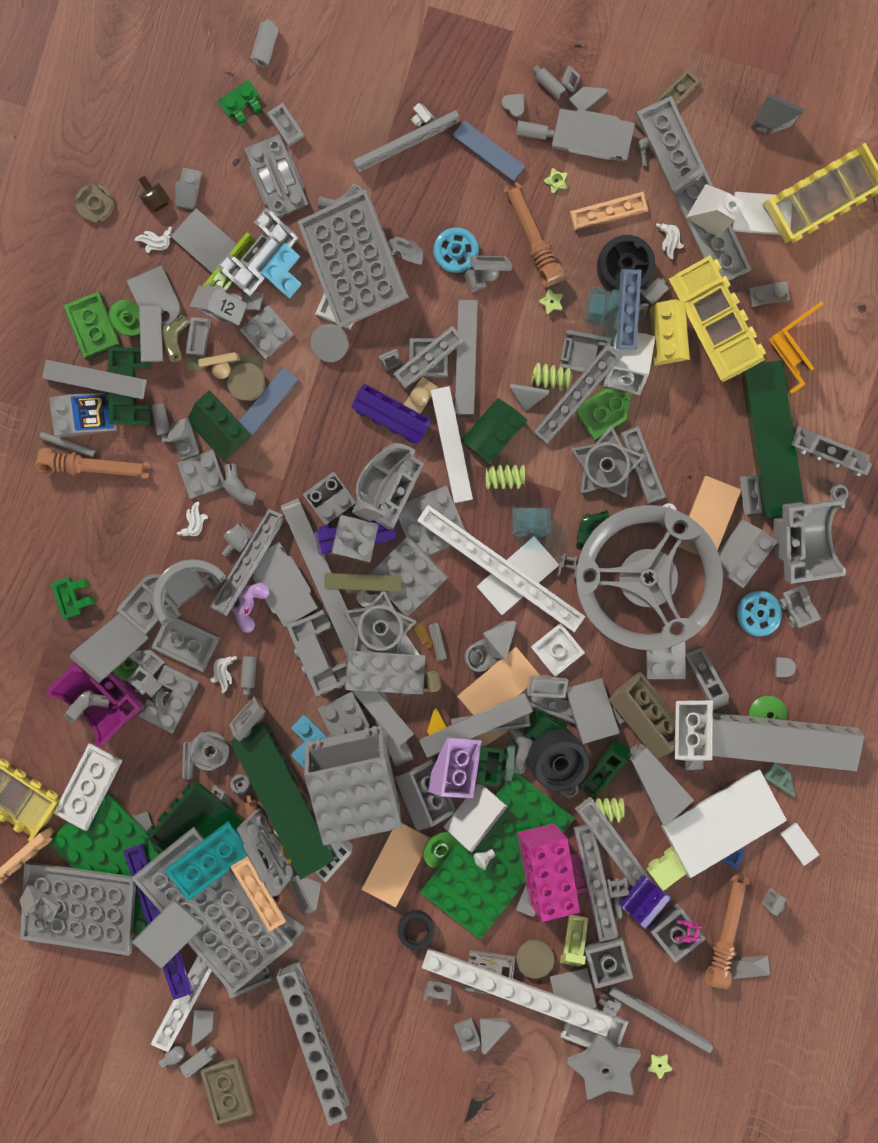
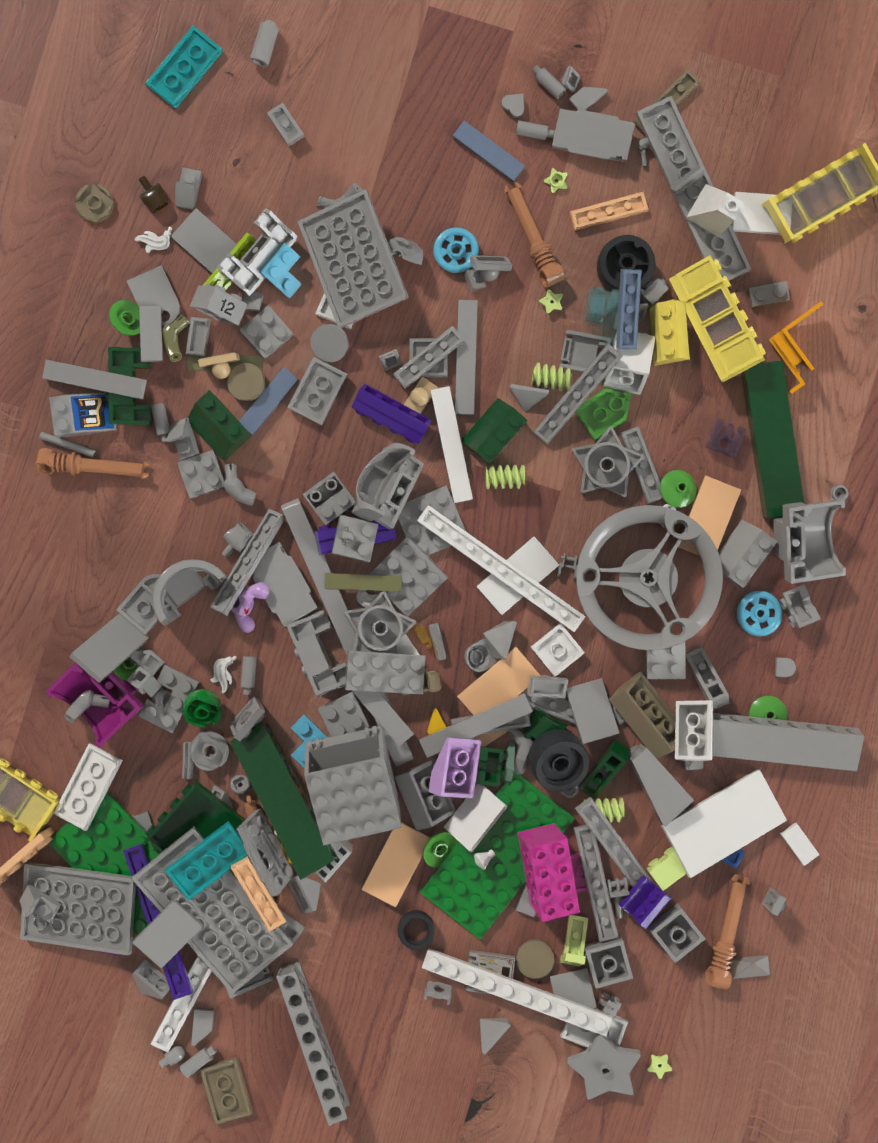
green plate [51,577,95,620] -> none
bright green tile [63,291,121,359] -> none
light grey tile [151,618,220,672] -> none
white piece [177,502,208,537] -> none
green plate [217,79,263,126] -> none
light grey piece [244,134,309,219] -> none
light grey tile [353,110,459,173] -> none
white tile [411,103,436,127] -> none
light grey bracket [454,1018,481,1052] -> none
clear light blue brick [511,508,551,537] -> none
dark green arm [576,510,610,550] -> none
light grey tile [607,984,713,1053] -> none
white piece [656,223,684,260] -> none
dark pink piece [675,920,702,943] -> none
light grey plate [740,475,763,515] -> none
dark grey slope [751,93,805,135] -> none
sand green tile [763,762,795,797] -> none
light grey bracket [791,426,872,477] -> none
none -> light grey slope [132,959,170,999]
none -> teal tile [145,25,223,109]
none -> green cylinder [182,689,222,727]
none -> light grey plate [287,357,348,426]
none -> bright green dish [660,470,697,508]
none -> brick [705,418,747,458]

